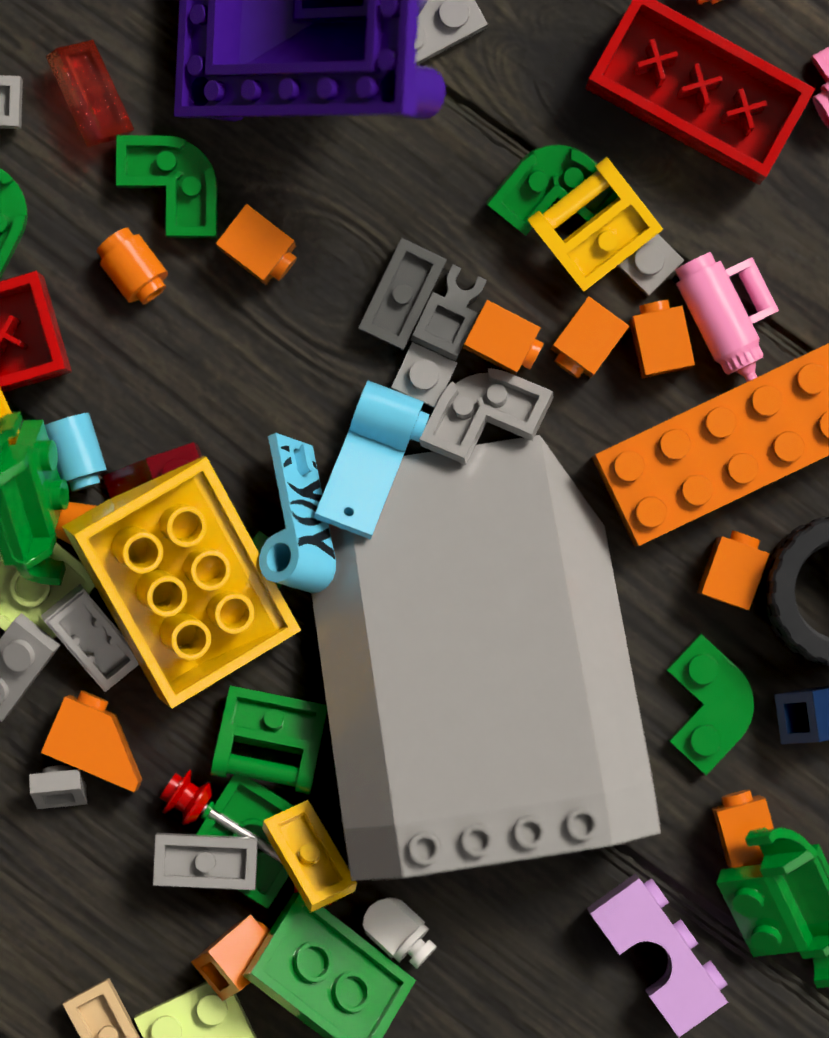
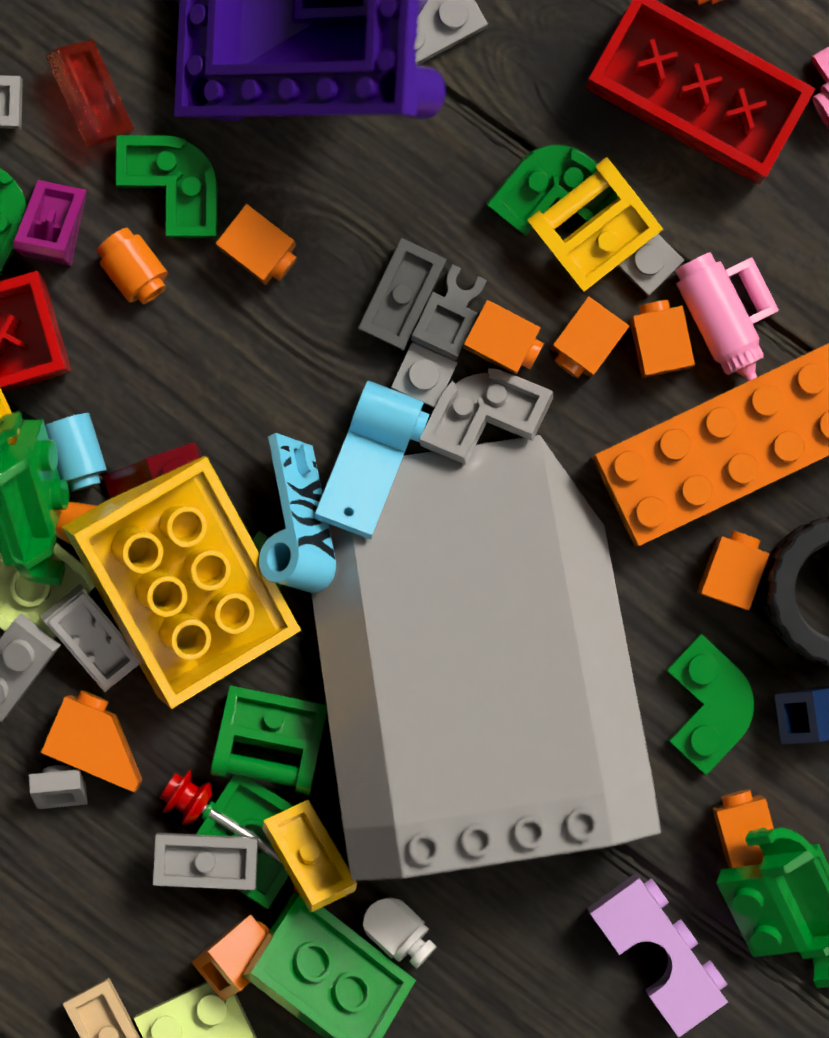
none -> magenta slope [14,180,87,266]

